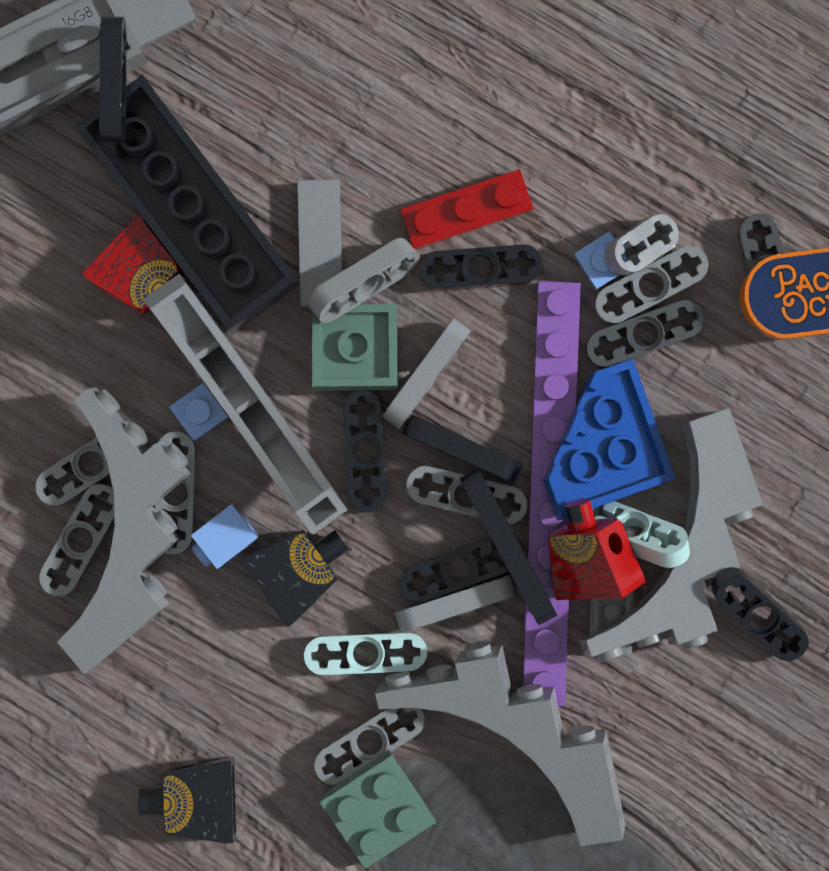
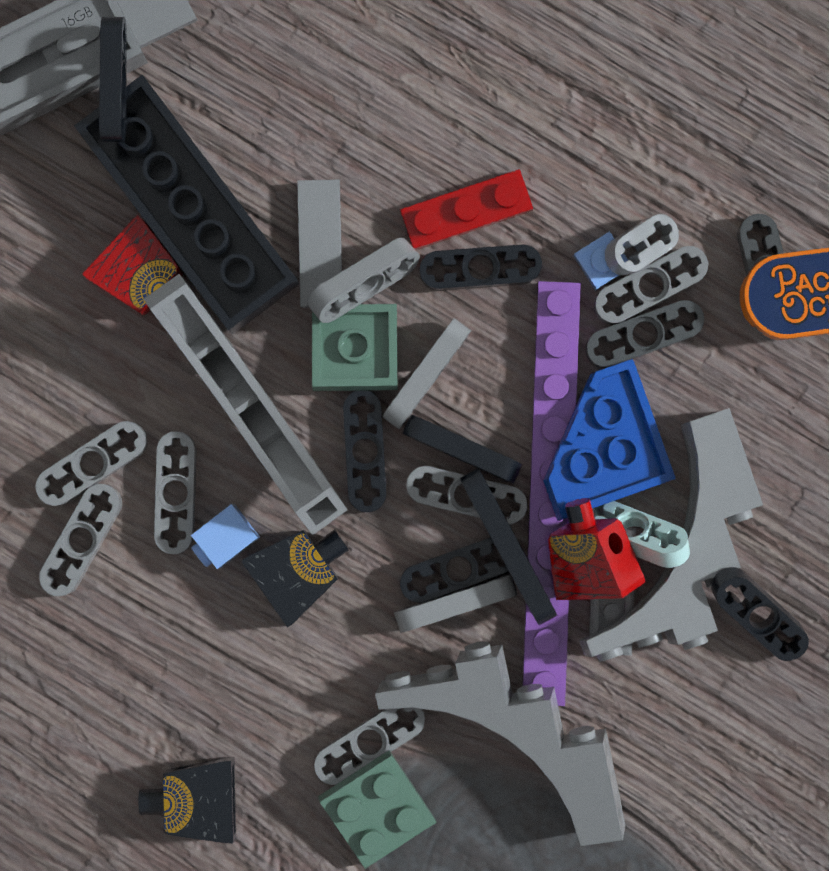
light grey arch [57,387,191,675] -> none
light blue plate [169,382,229,442] -> none
light aqua beam [304,632,427,675] -> none

